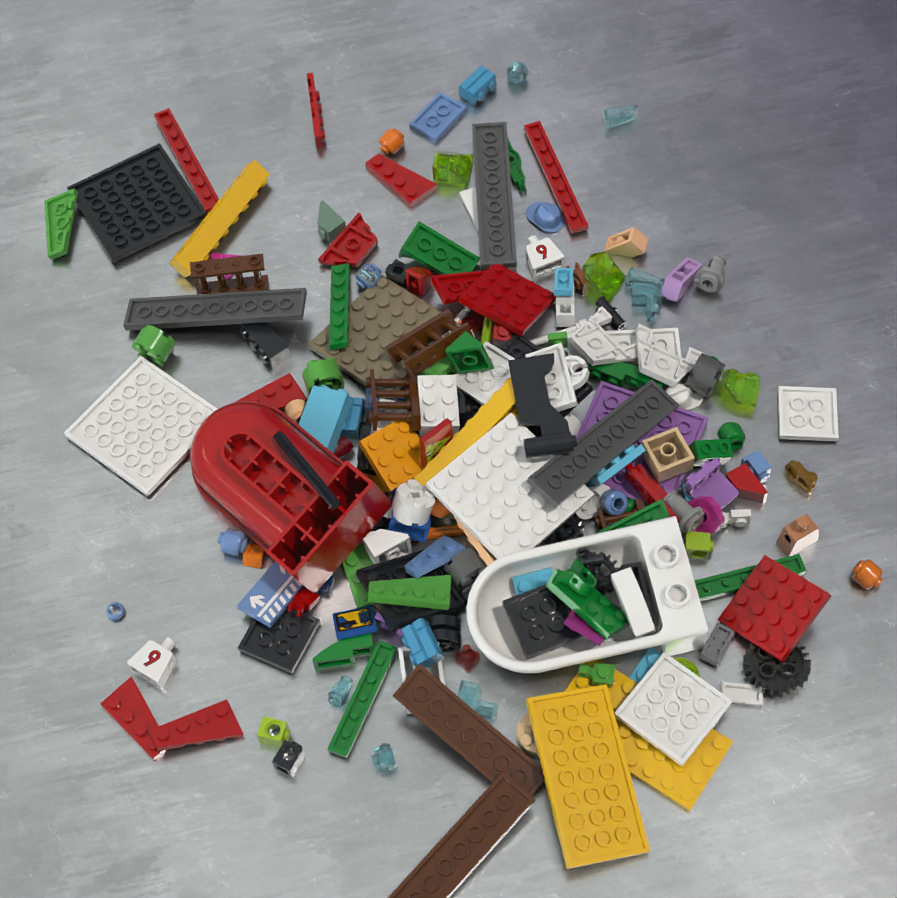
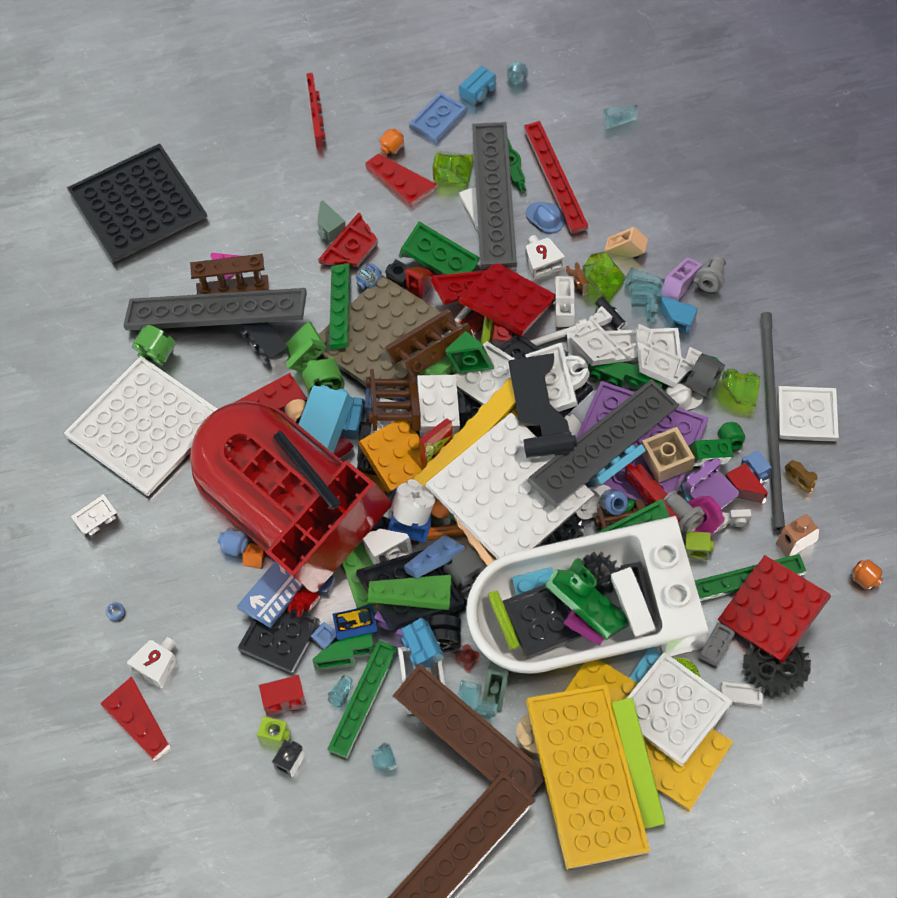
bright green wing [44,188,78,260] -> none
red wing [149,699,243,751] -> none
red plate [154,108,219,214] -> none
yellow brick [169,160,270,278] -> none
bright green plate [548,331,568,348] -> none
medium azure plate [554,268,573,297] -> none
black arm [576,548,607,566] -> none
bright green plate [578,662,615,687] -> none
none -> white bracket [71,494,117,536]
none -> red brick [259,675,306,715]
none -> bright green bracket [286,322,327,373]
none -> medium blue plate [311,622,337,649]
none -> sand green slope [481,661,511,711]
none -> lime axle [488,590,520,650]
none -> lime tile [612,697,666,829]
none -> dark azure slope [660,296,698,335]
none -> dark grey piece [761,312,785,532]

